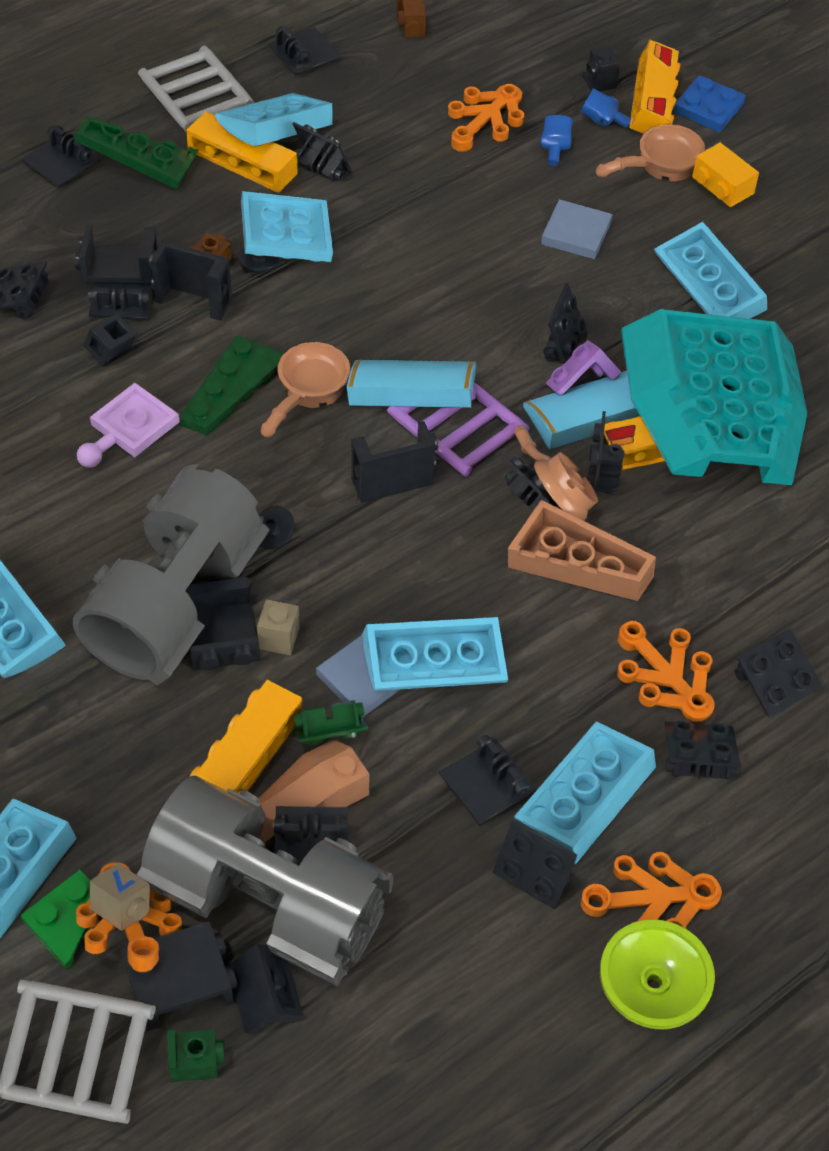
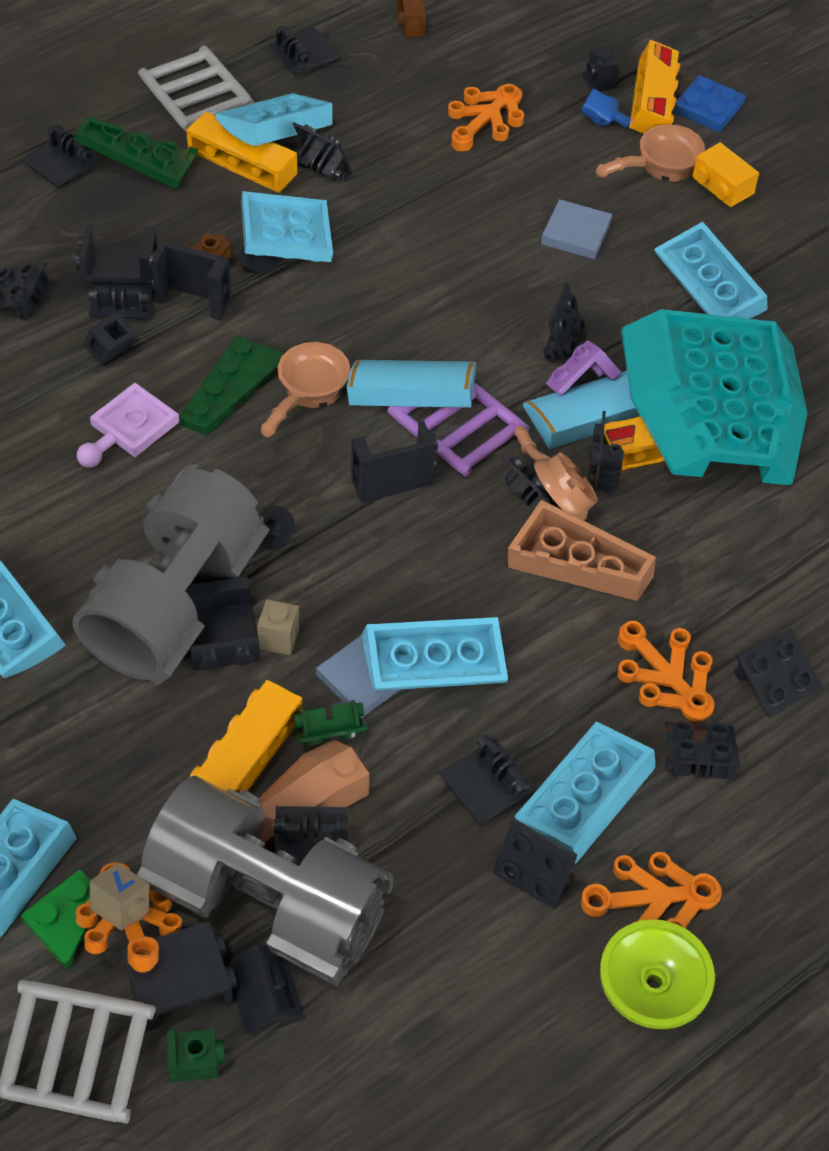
blue piece [540,115,573,166] -> none

